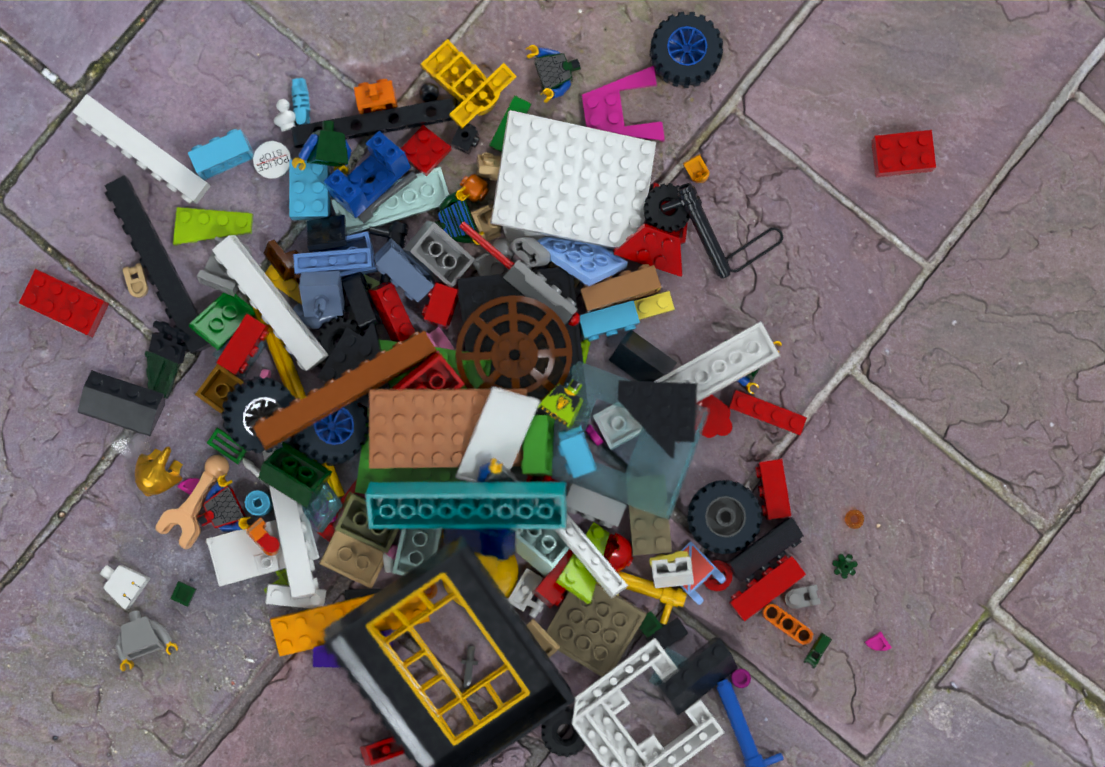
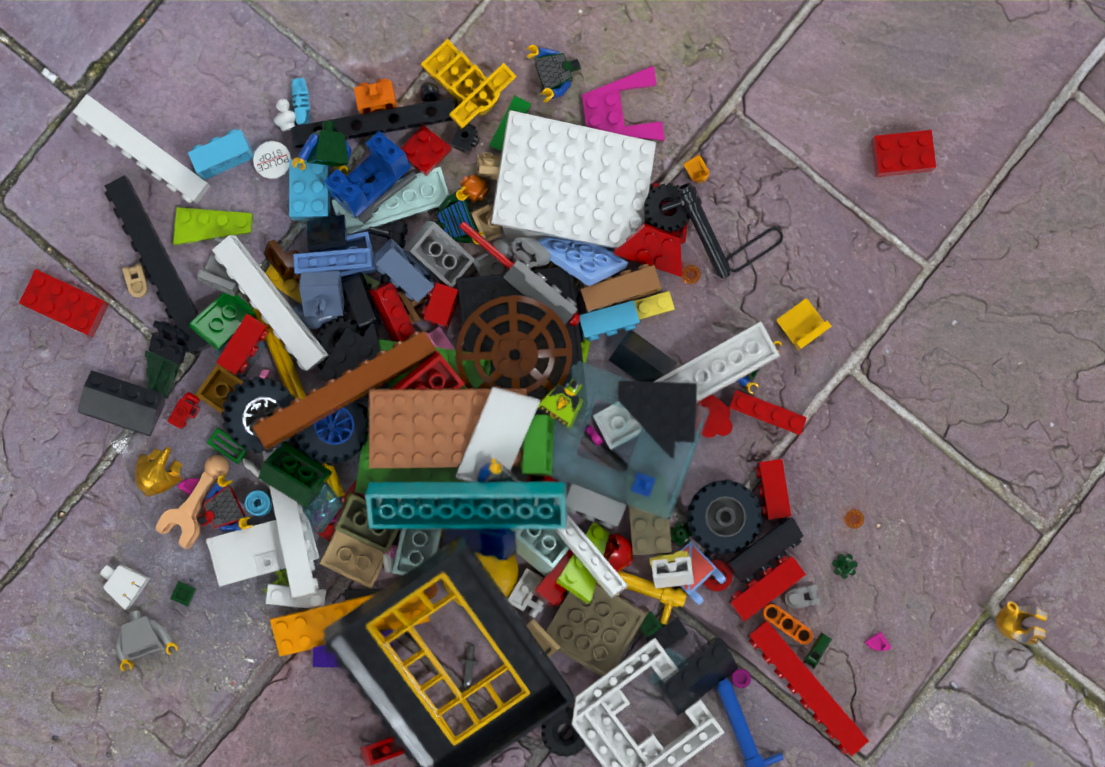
leg [246,518,280,556] -> none
medium azure hinge [558,426,597,478] -> none
black wheel [650,11,723,88] -> none
none -> red piece [167,392,201,429]
none -> medium nougat hips [398,290,428,324]
none -> blue tile [631,472,656,498]
none -> dark green plant [670,521,693,547]
none -> clear orange plate [682,265,701,284]
none -> red brick [748,620,869,756]
none -> yellow bracket [776,298,832,351]
none -> pearl gold piece [996,602,1047,644]

